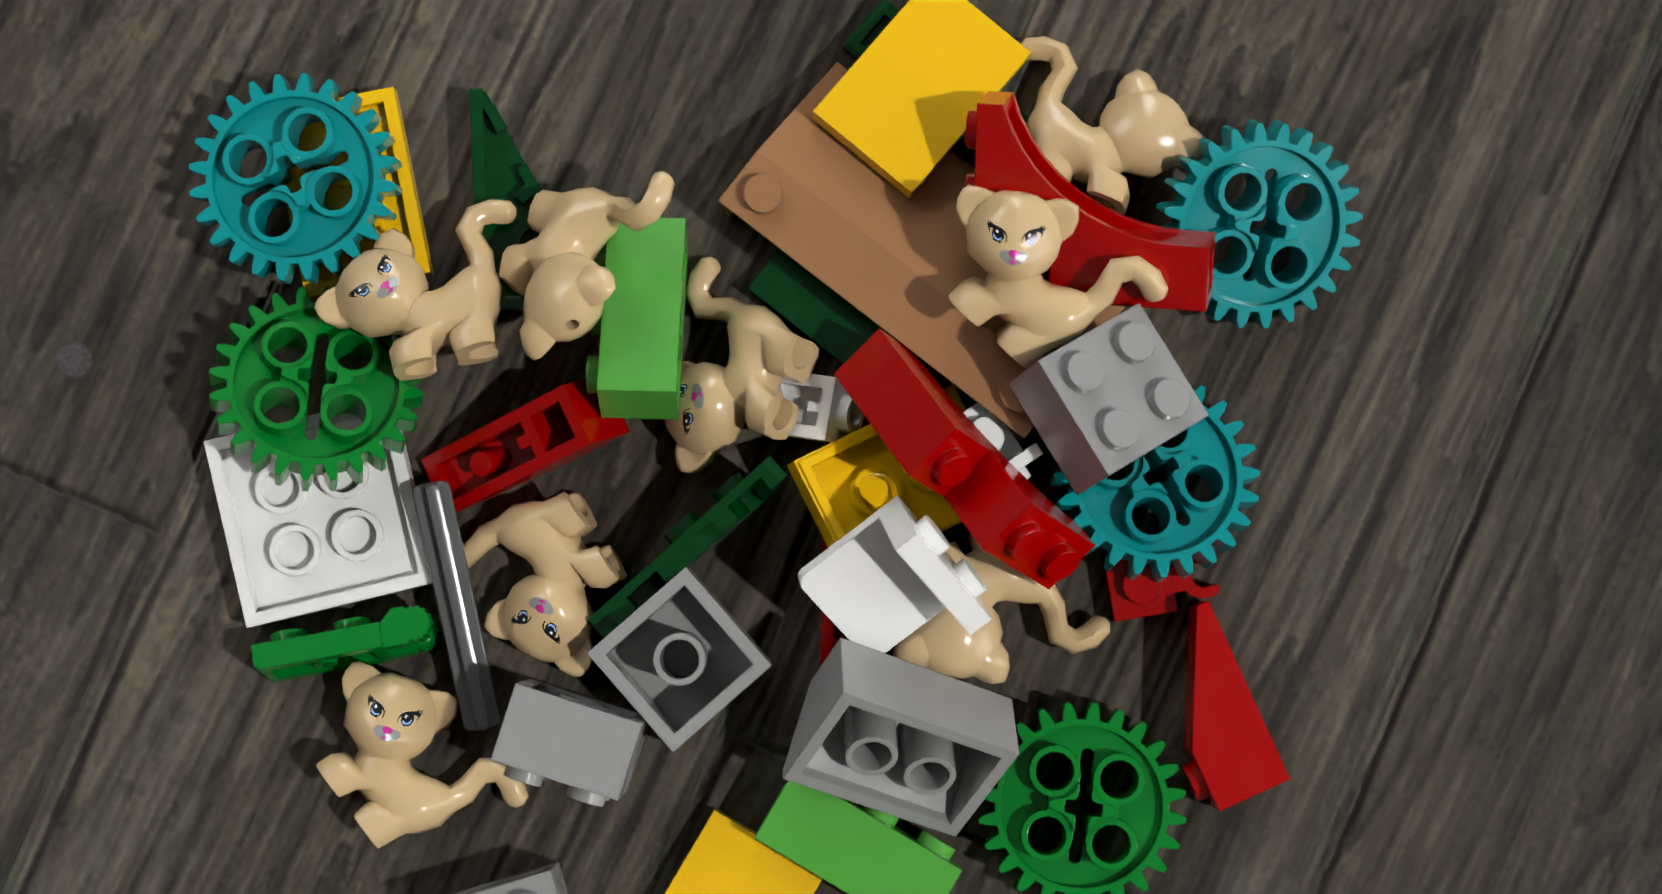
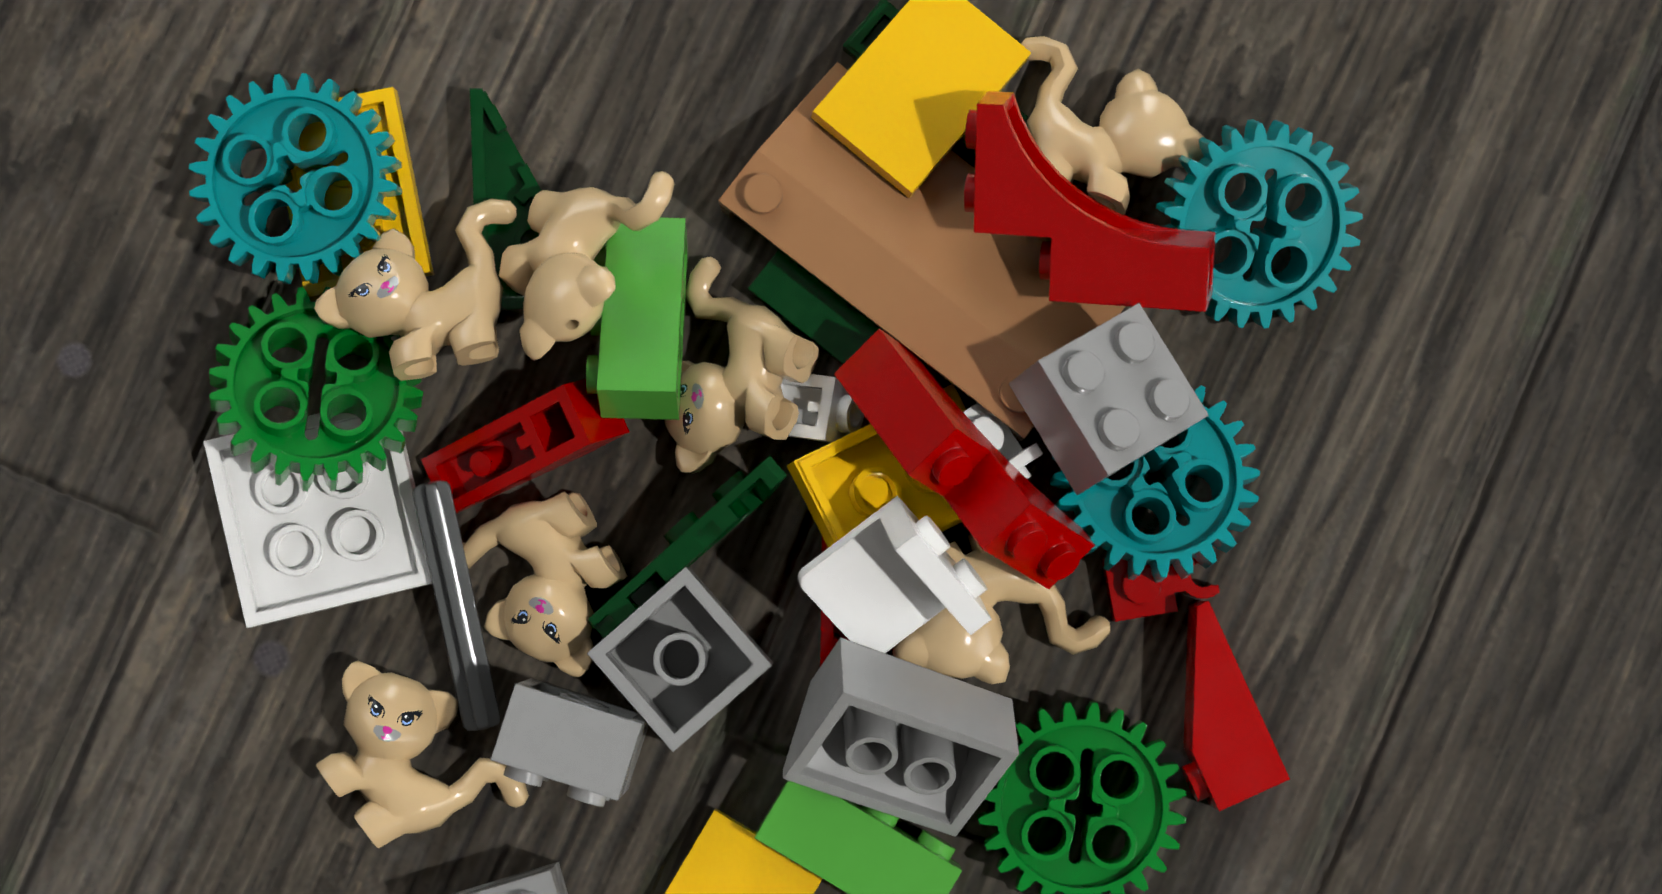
green hinge [251,605,442,683] -> none
tan animal [948,184,1169,369] -> none

